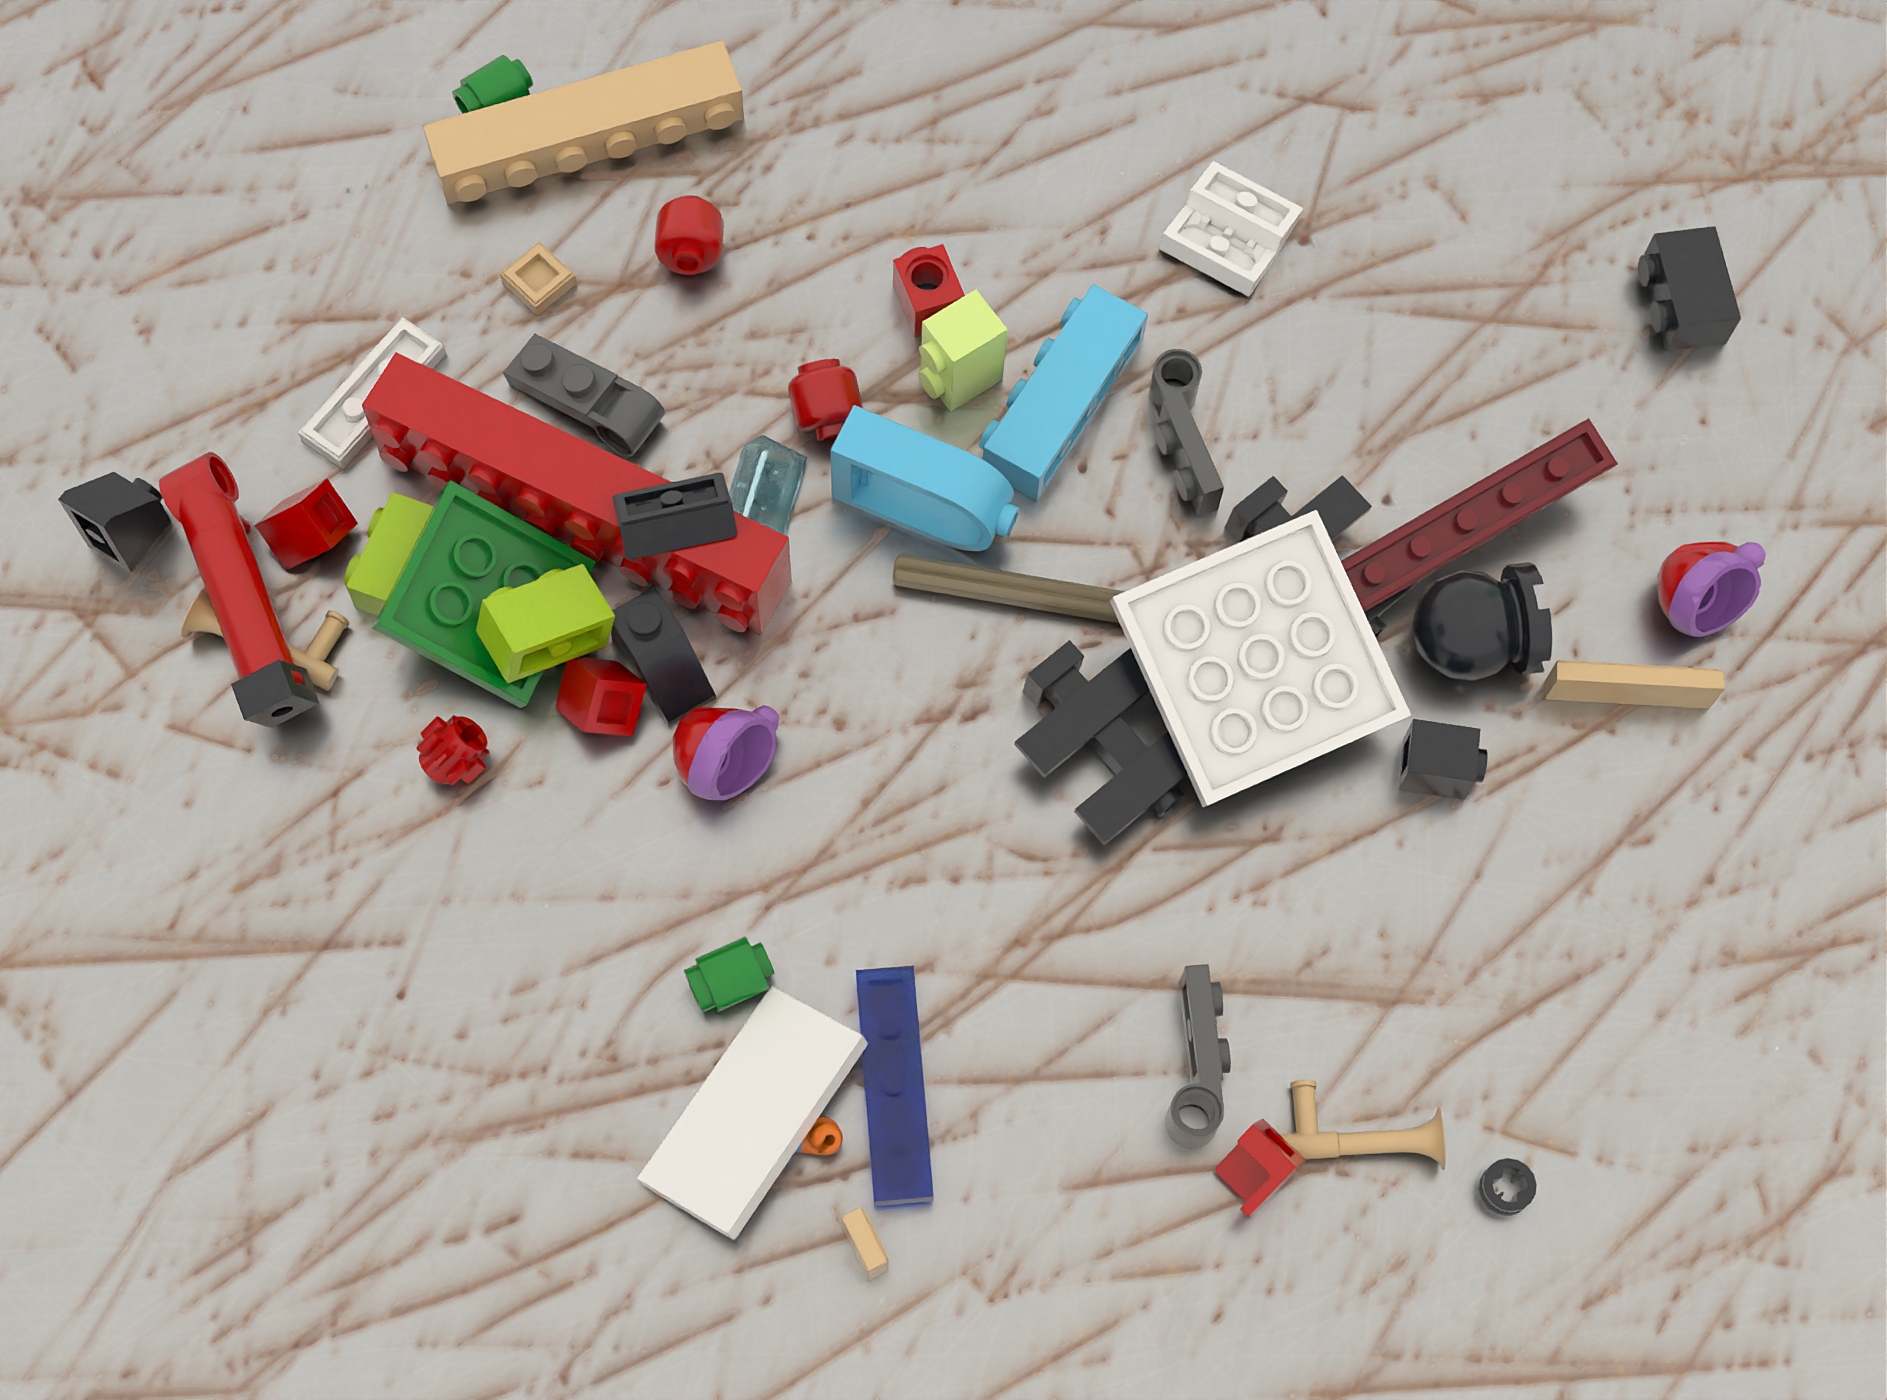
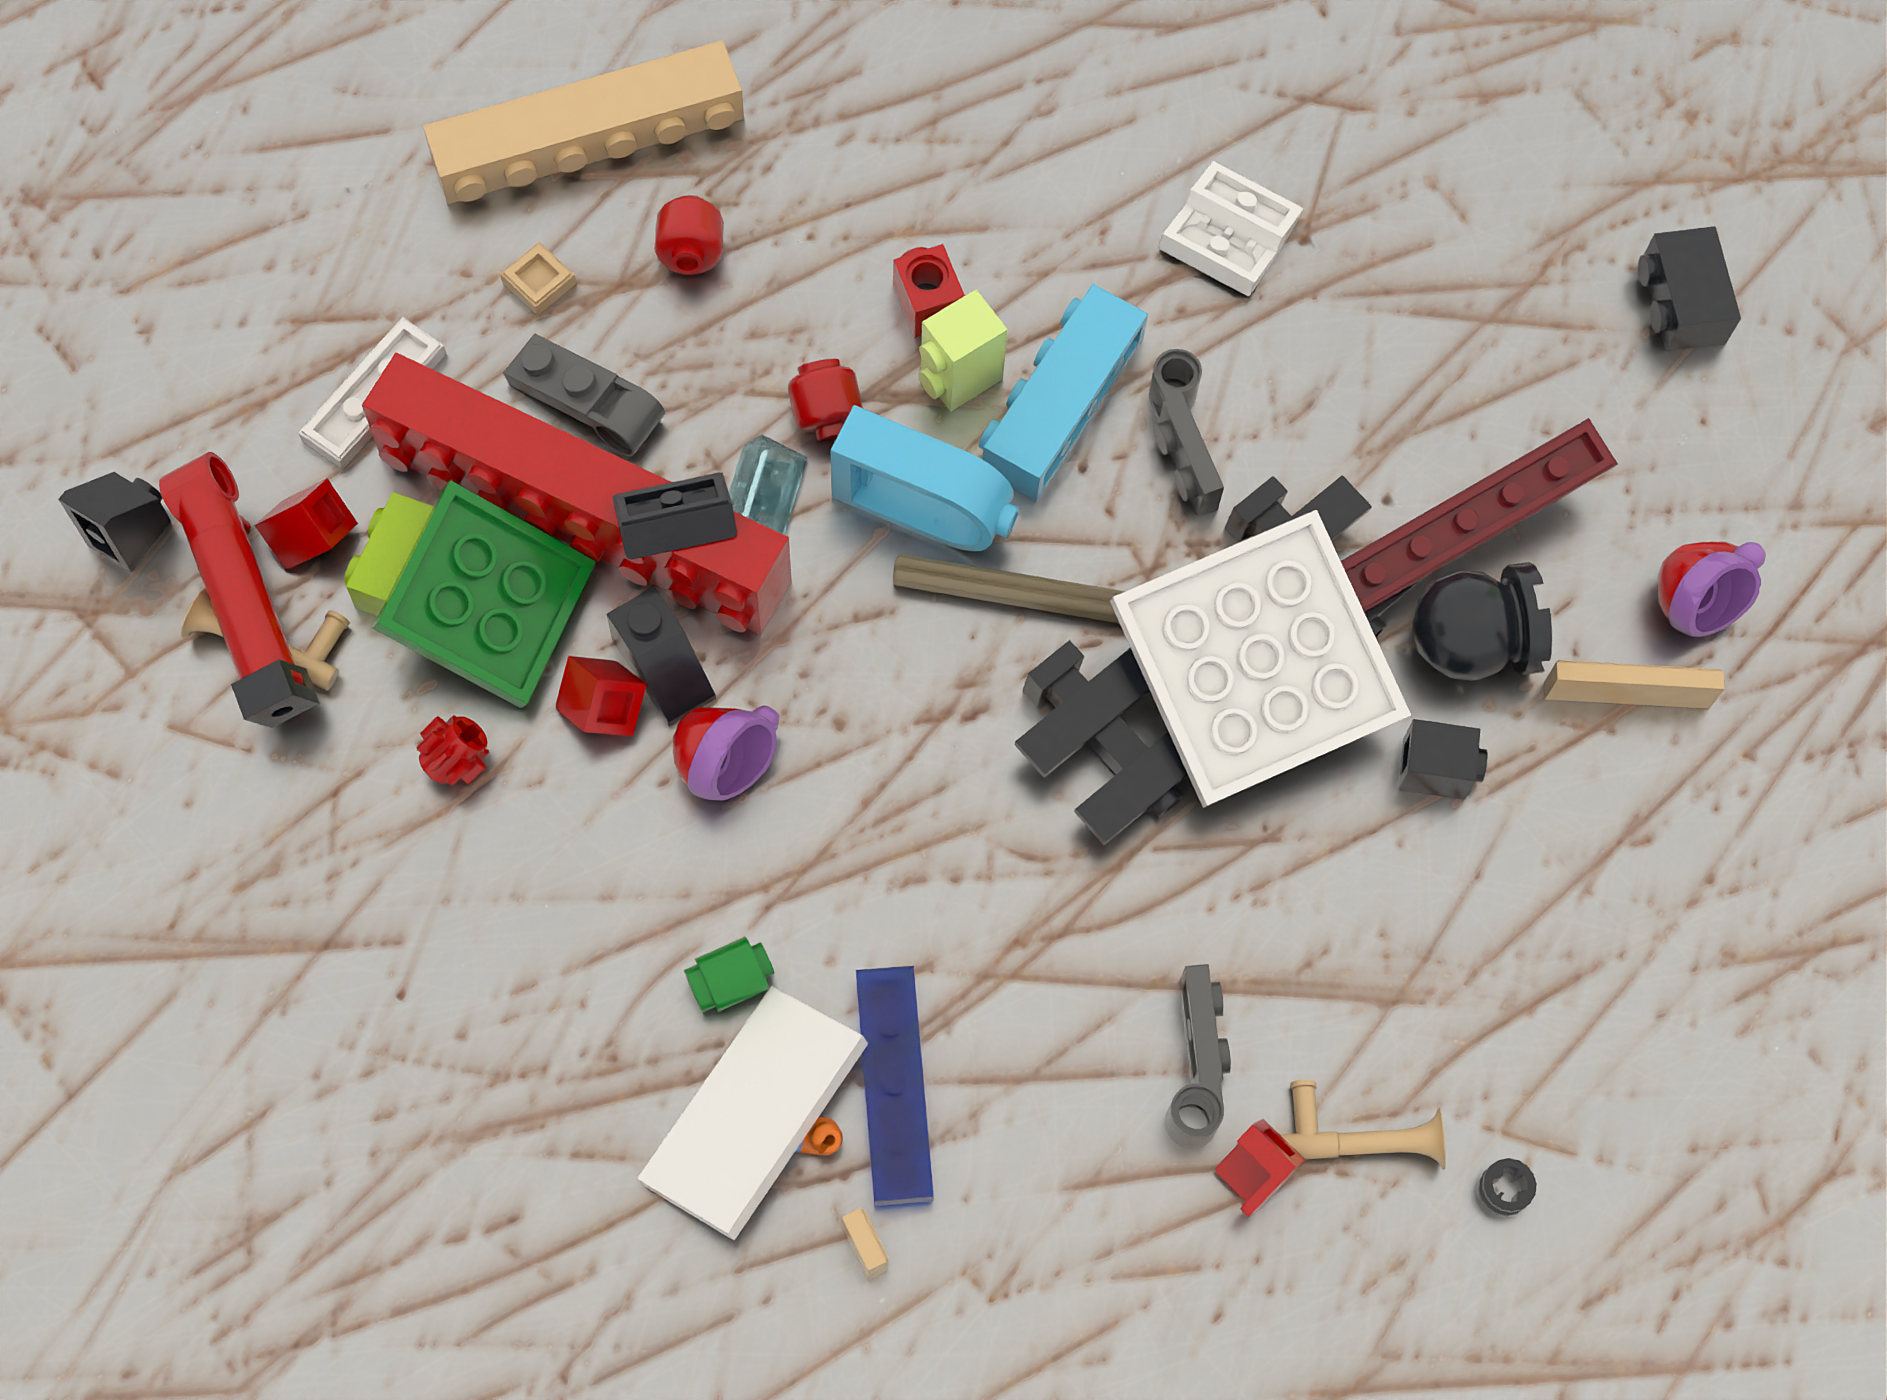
green brick [452,55,533,114] -> none
lime brick [476,564,615,684] -> none

